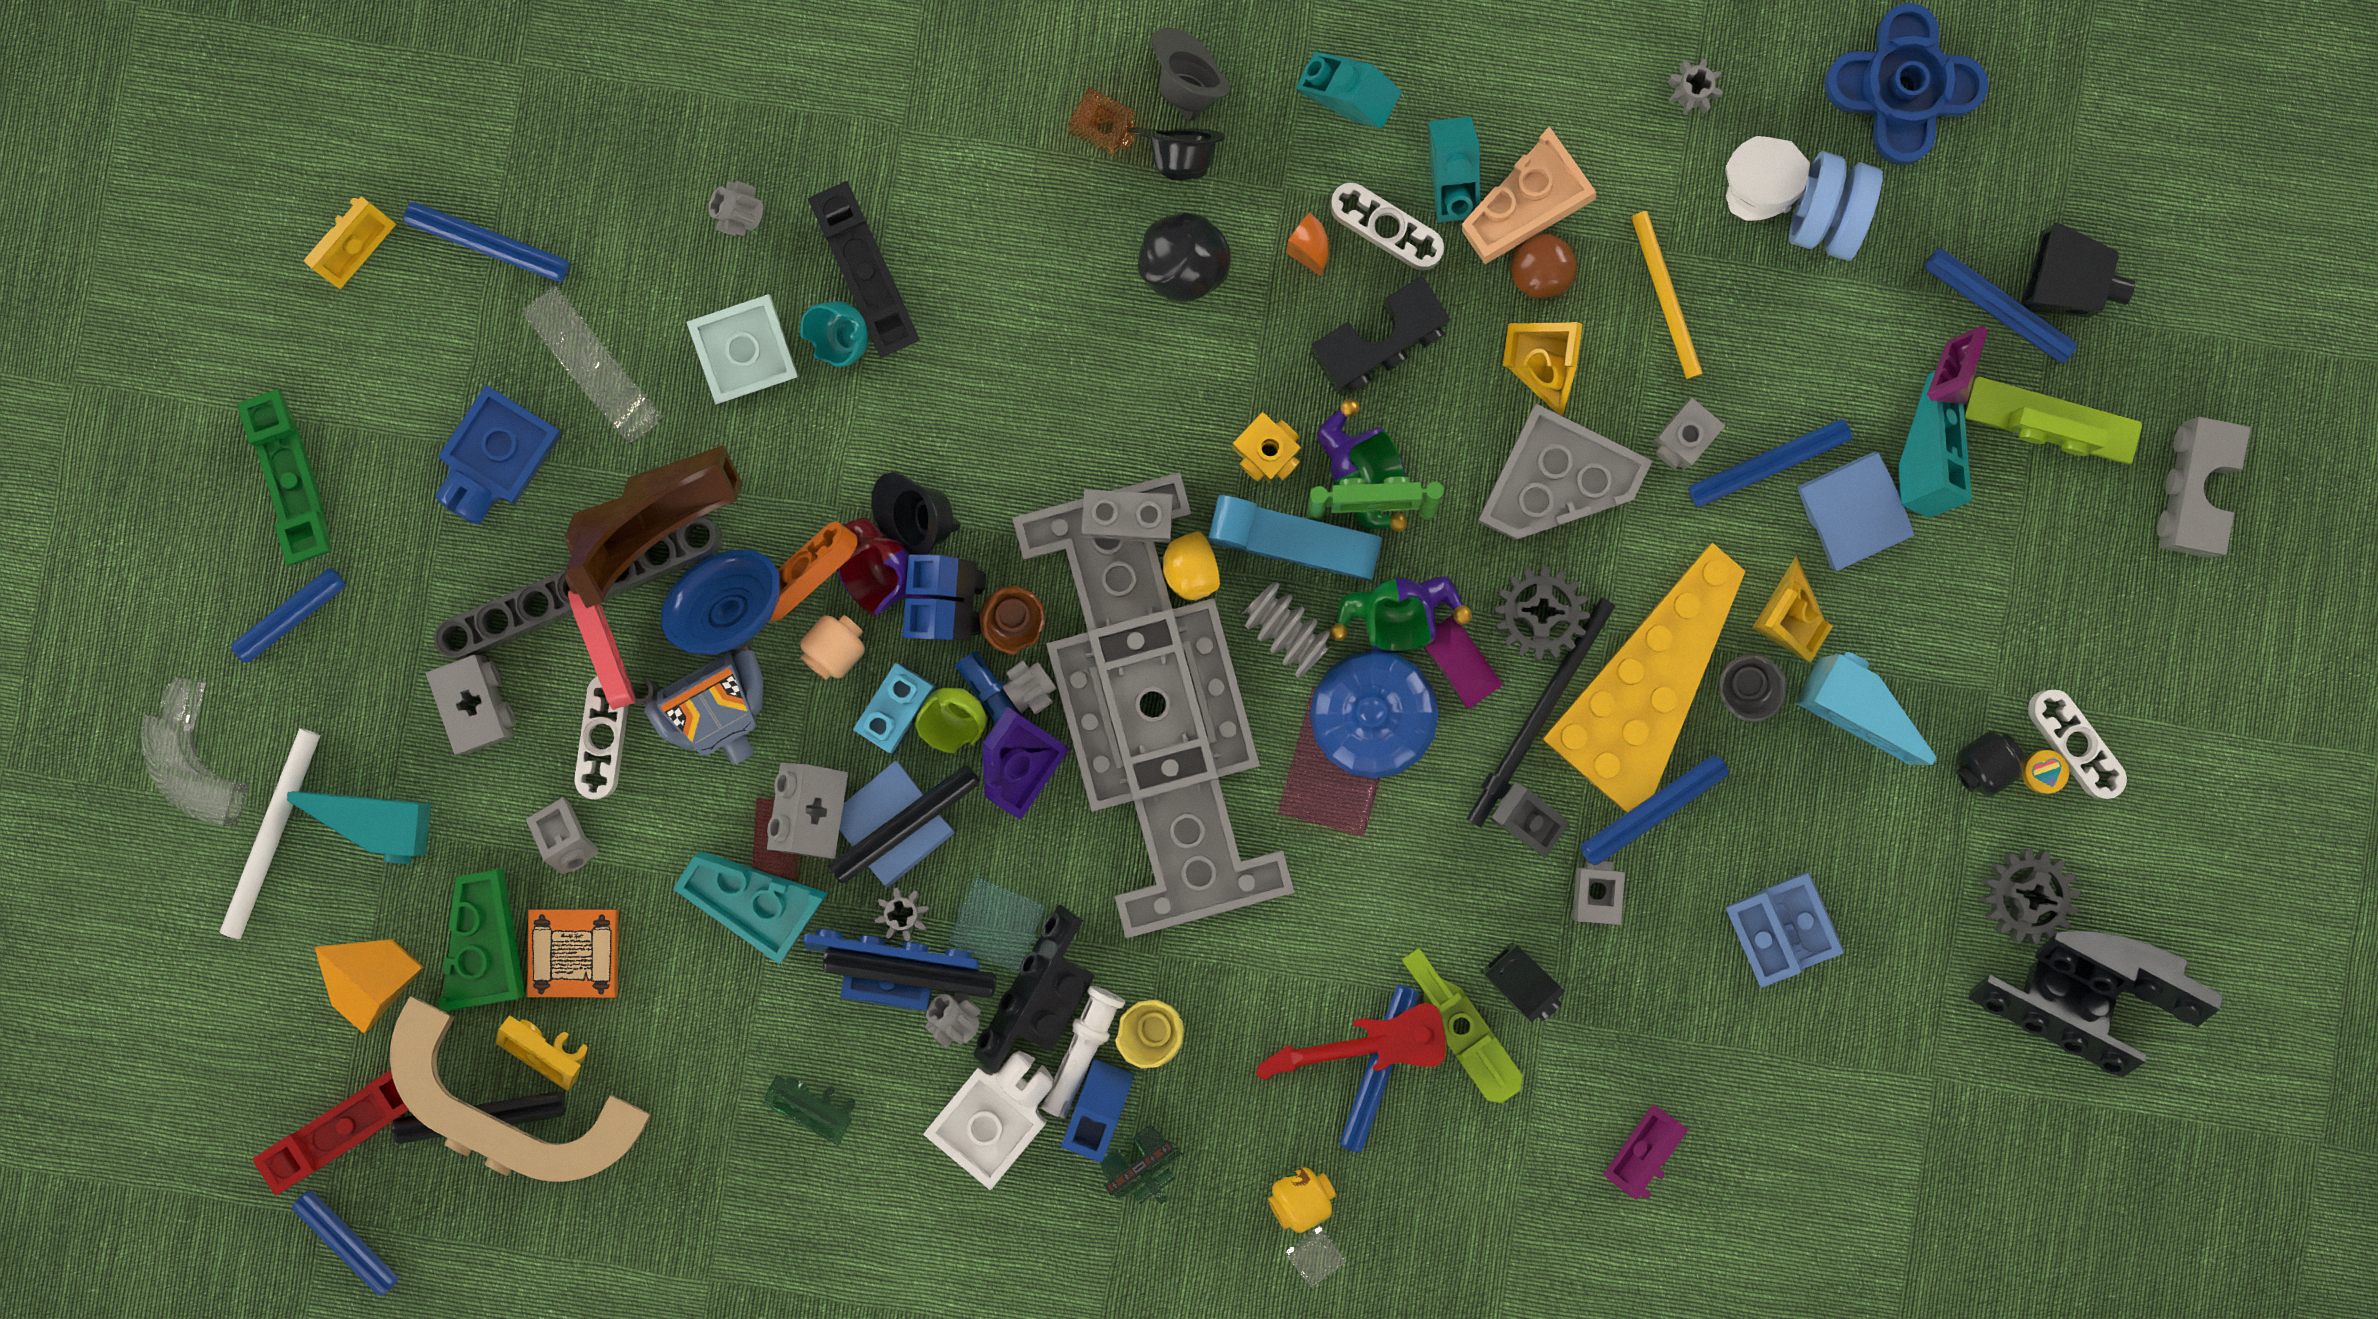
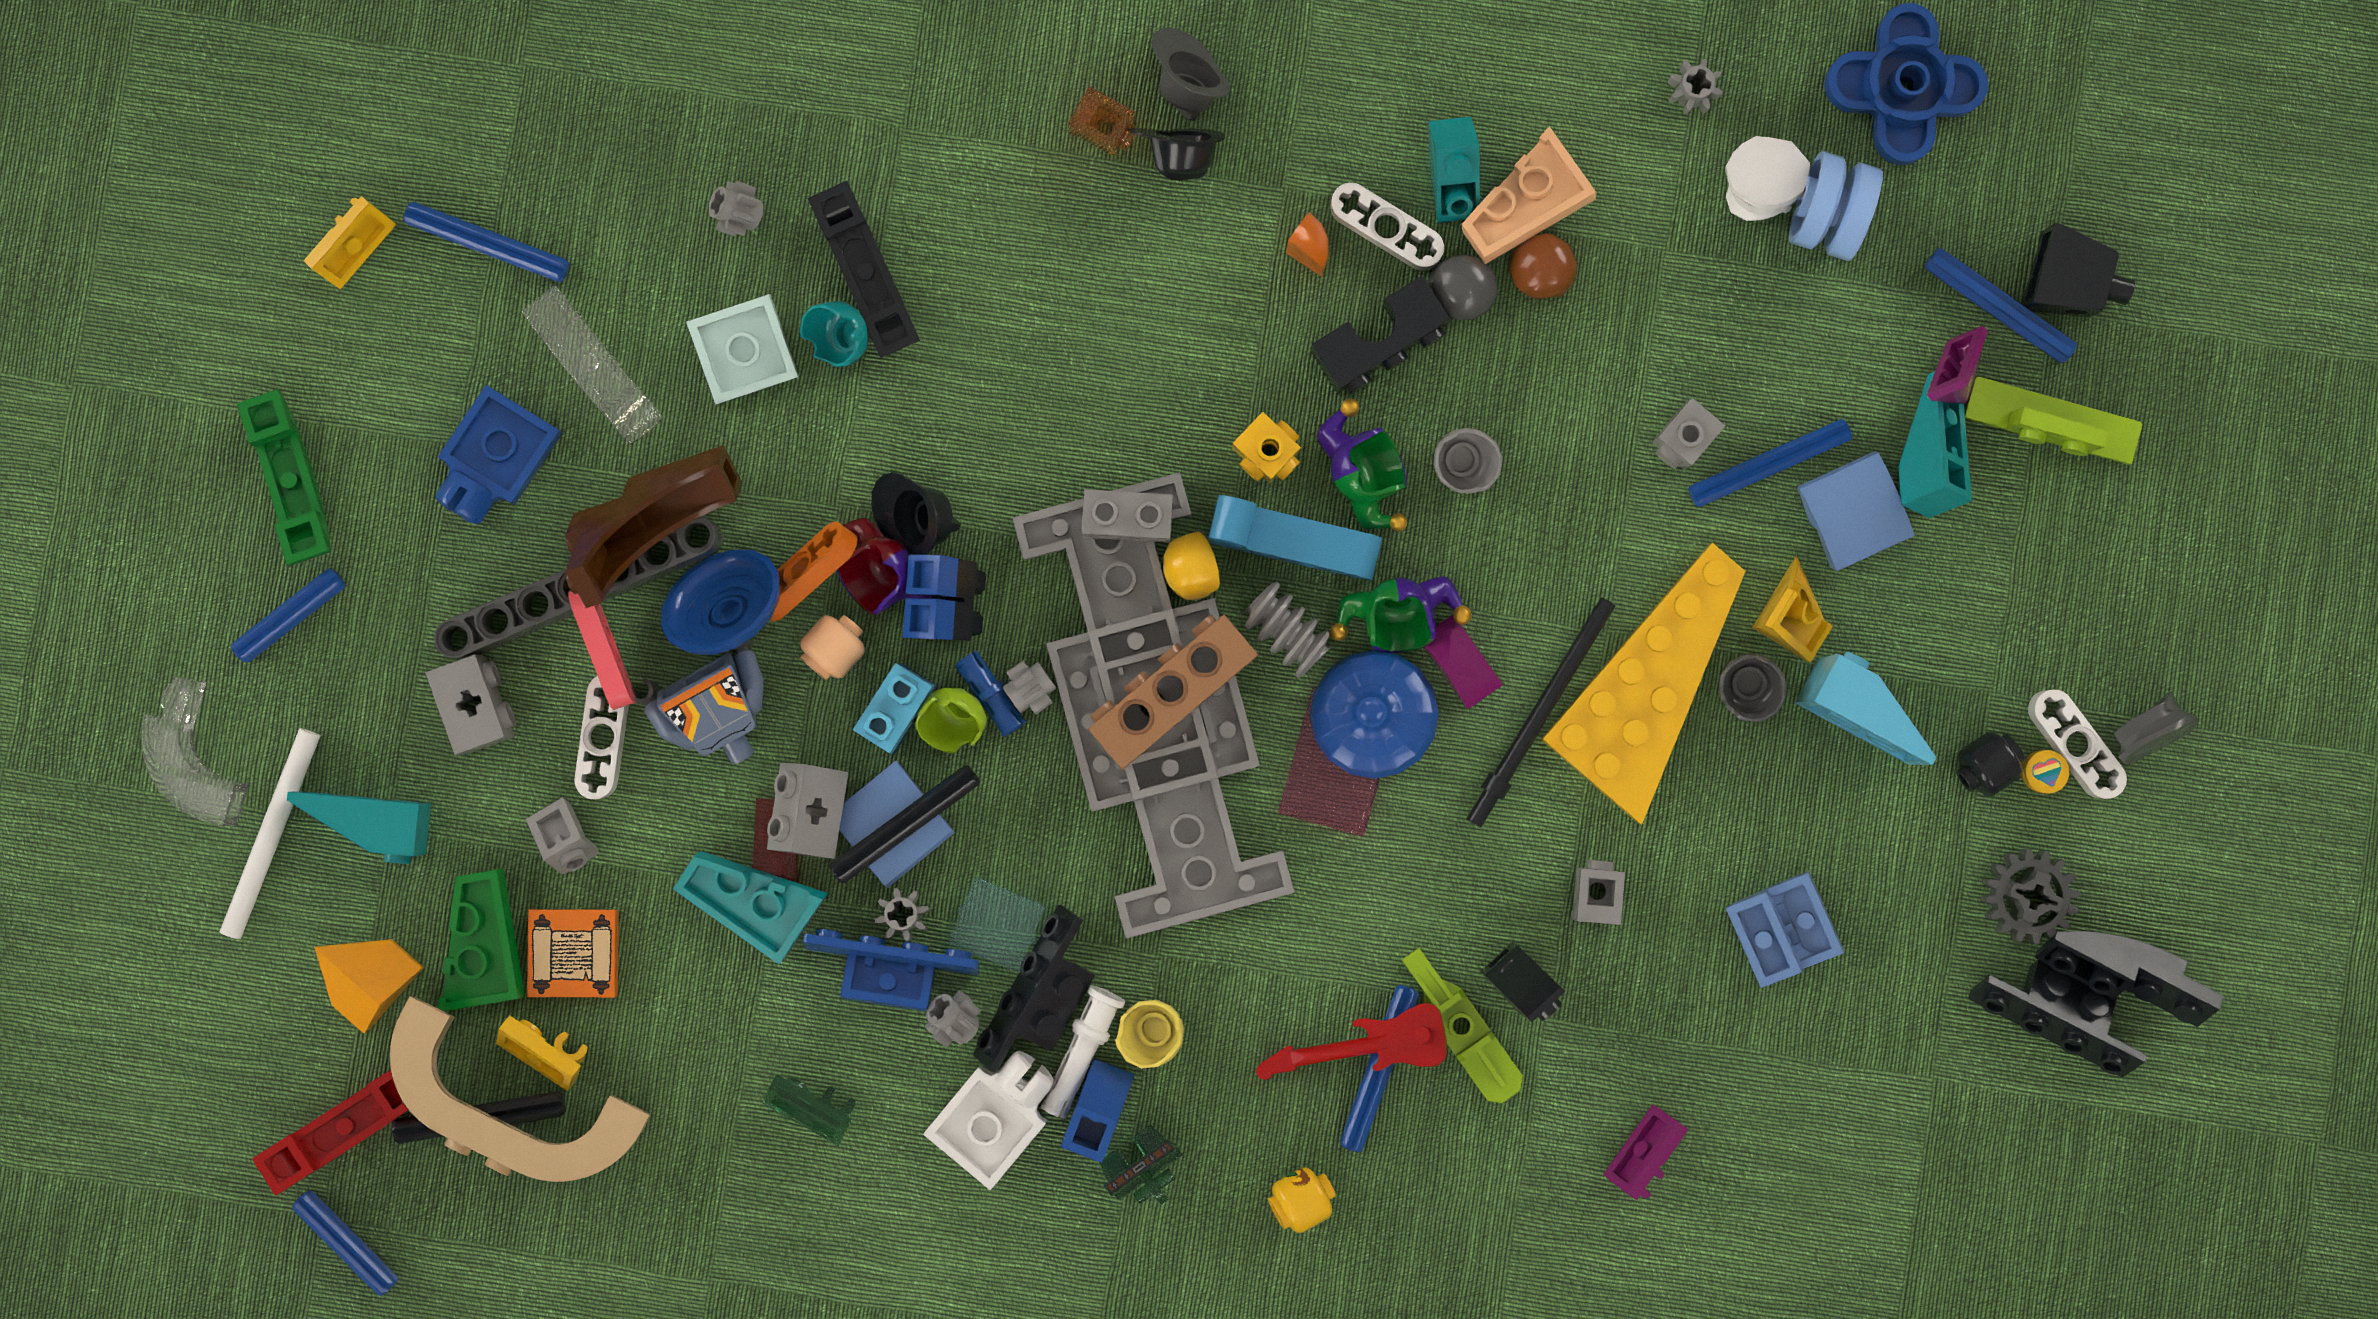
black axle [823,948,997,998] -> none
dark orange hair [979,585,1045,655] -> none
dark purple plate [983,707,1070,820] -> none
black piece [1138,212,1231,302] -> none
clear slope [1286,1226,1347,1288] -> none
teal slope [1295,51,1402,129] -> none
bright green plate [1307,476,1444,522] -> none
light grey plate [1477,404,1653,540] -> none
dark grey slope [1491,782,1570,858] -> none
dark grey gear [1494,566,1590,661] -> none
yellow slope [1502,322,1583,416] -> none
blue axle [1580,755,1729,865] -> none
yellow bar [1631,211,1703,380] -> none
light grey arch [2157,417,2251,558] -> none
none -> medium nougat brick [1088,614,1258,770]
none -> dark grey hair [1428,254,1498,320]
none -> light grey hair [1433,428,1503,494]
none -> dark grey hat [2113,691,2199,765]

